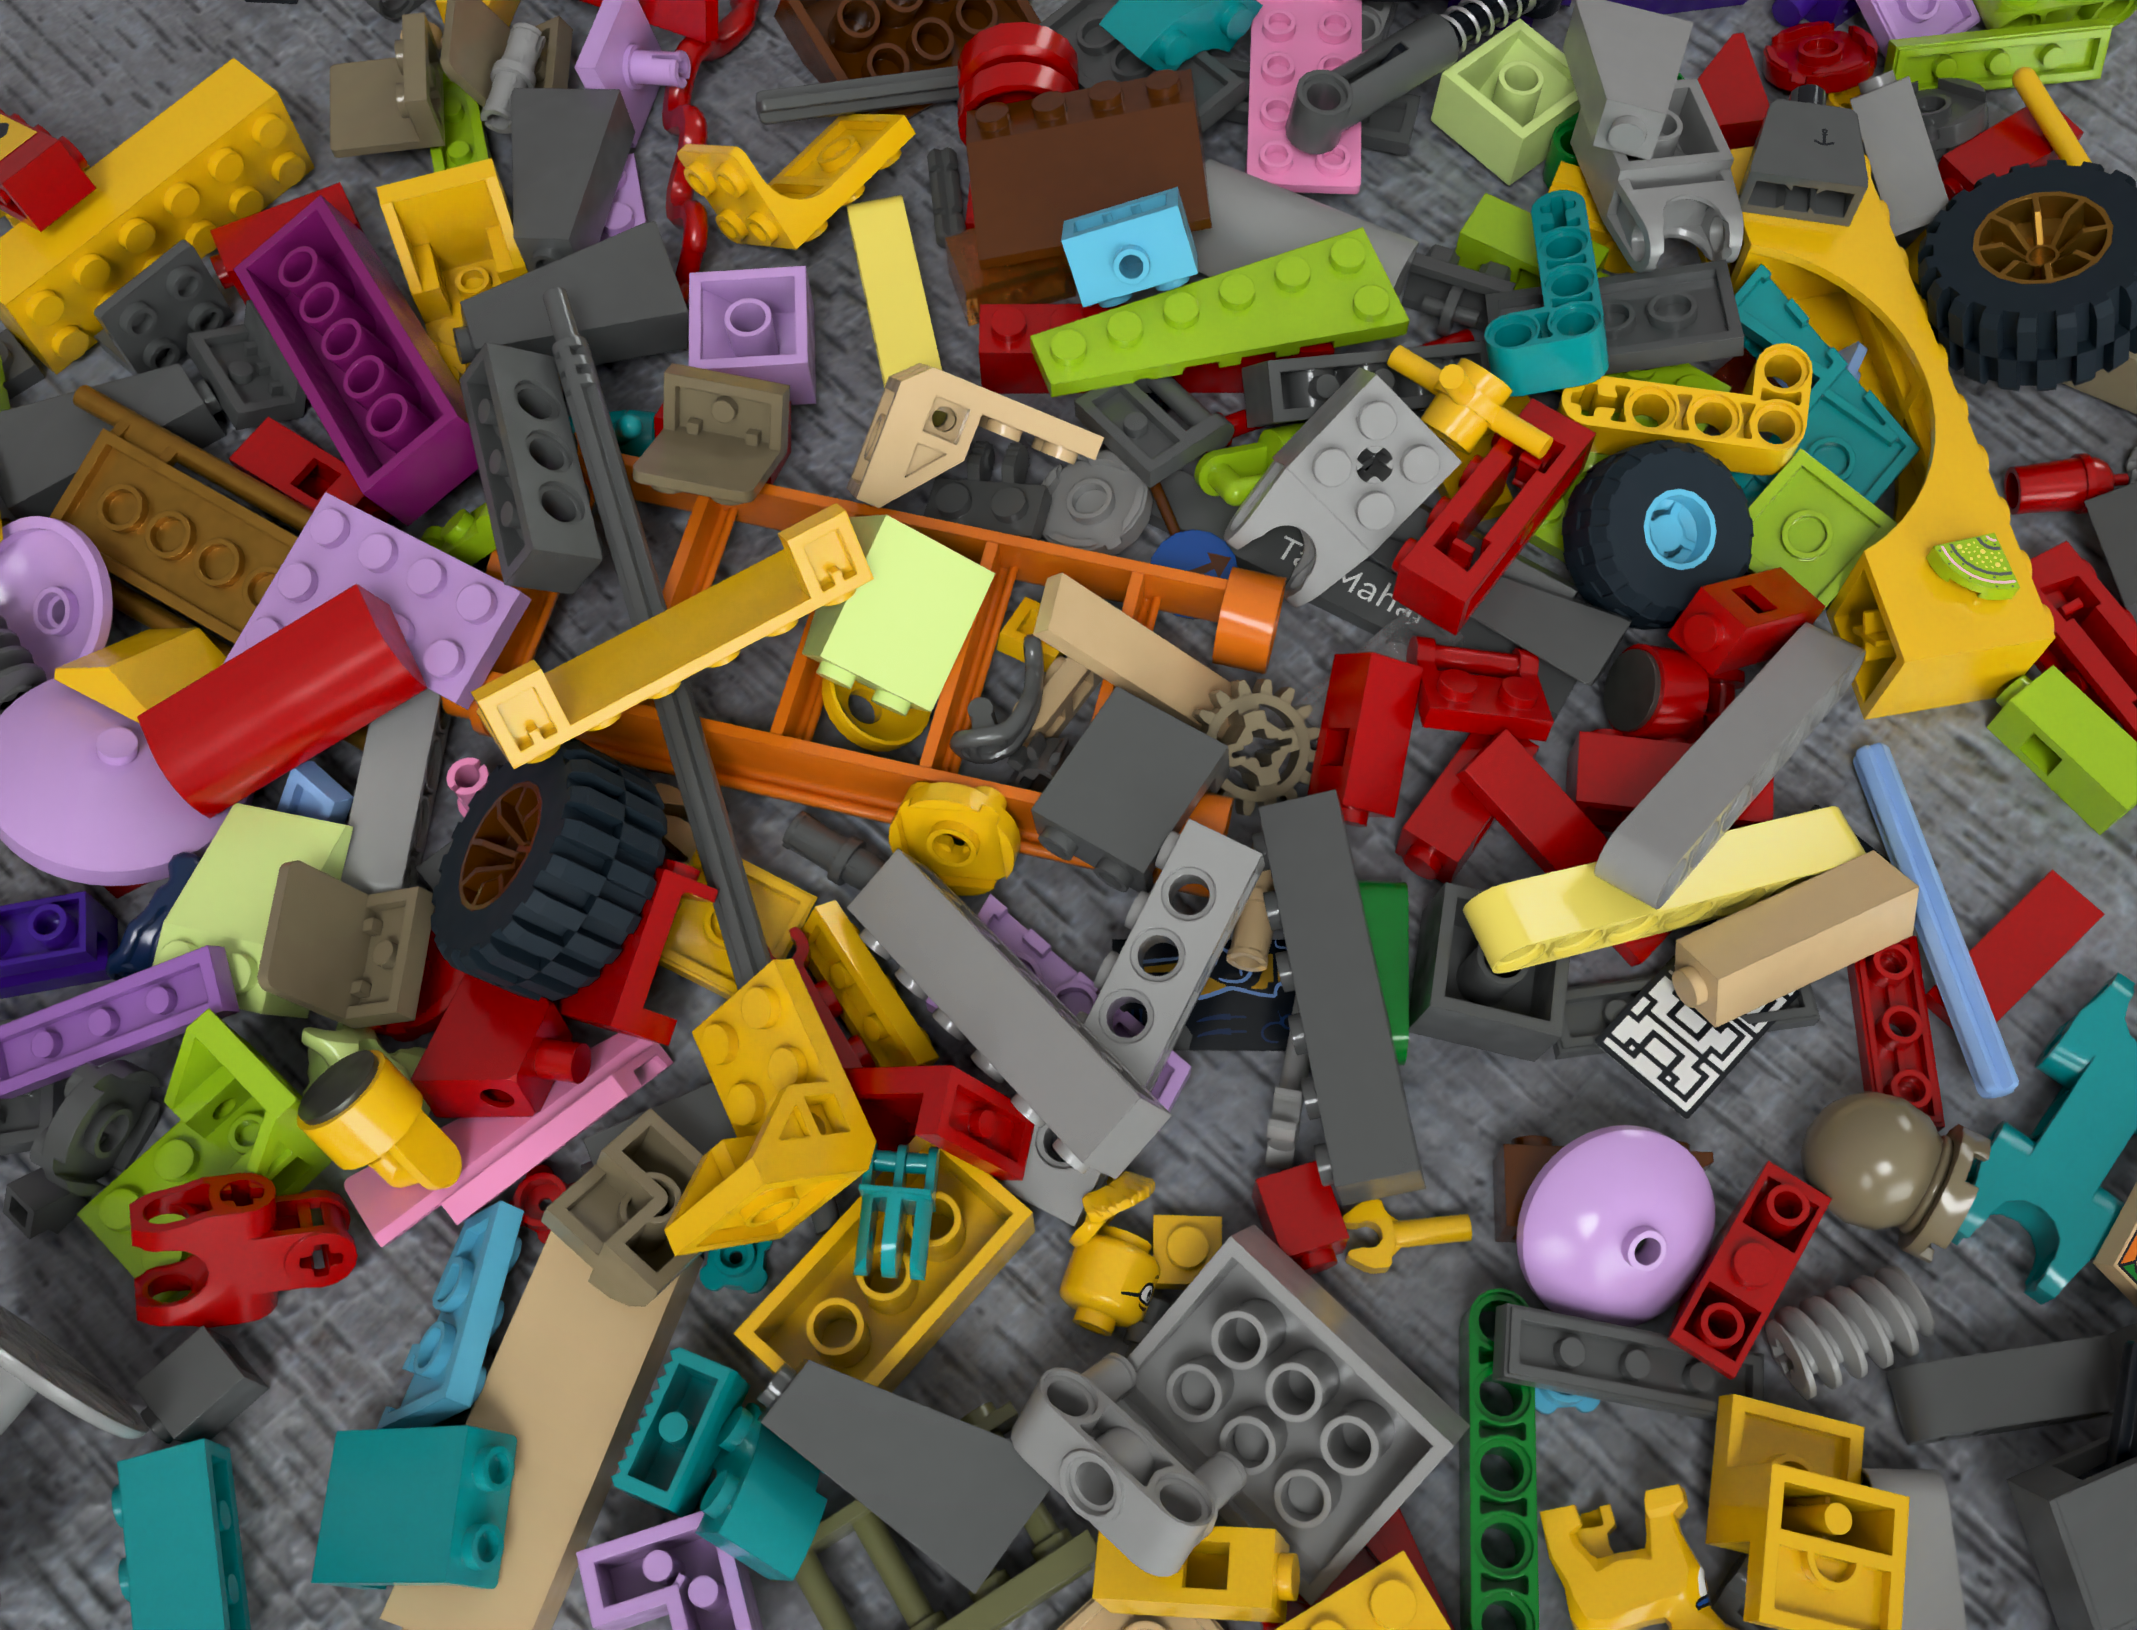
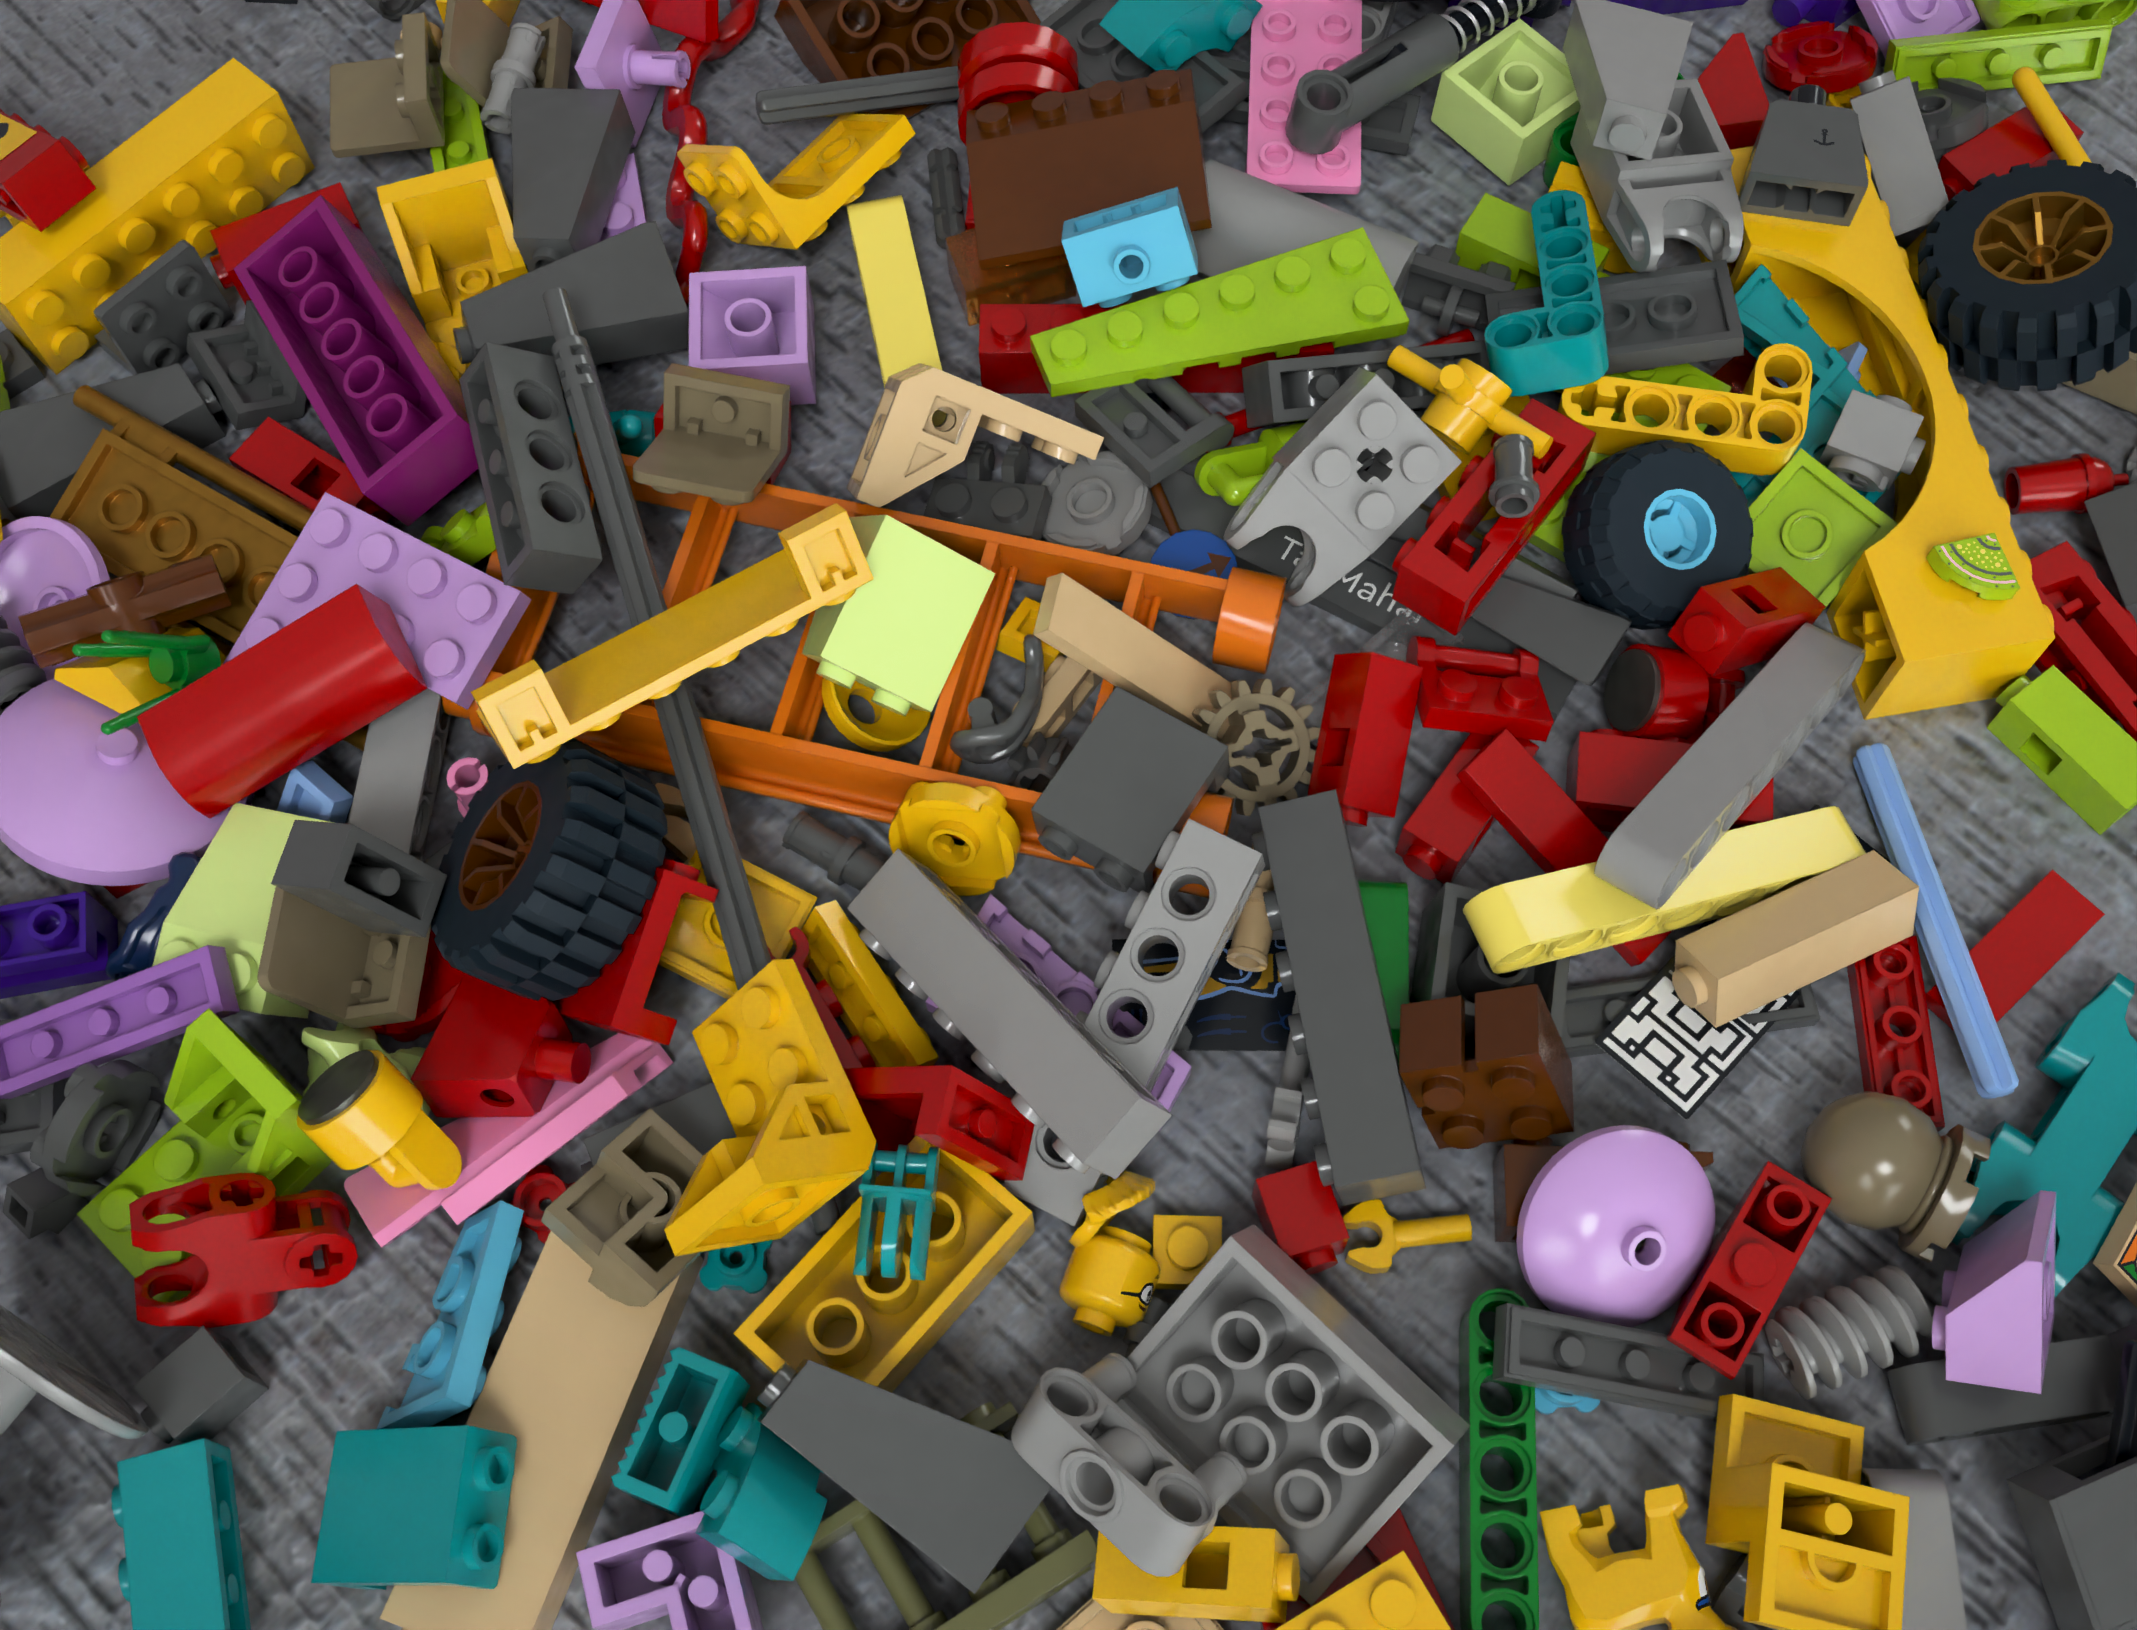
none -> reddish brown piece [18,553,232,668]
none -> green plant [72,630,221,735]
none -> dark grey brick [271,820,447,938]
none -> reddish brown piece [1399,984,1574,1149]
none -> dark grey pin [1488,434,1540,518]
none -> light grey brick [1819,389,1926,492]
none -> lavender slope [1932,1190,2056,1394]

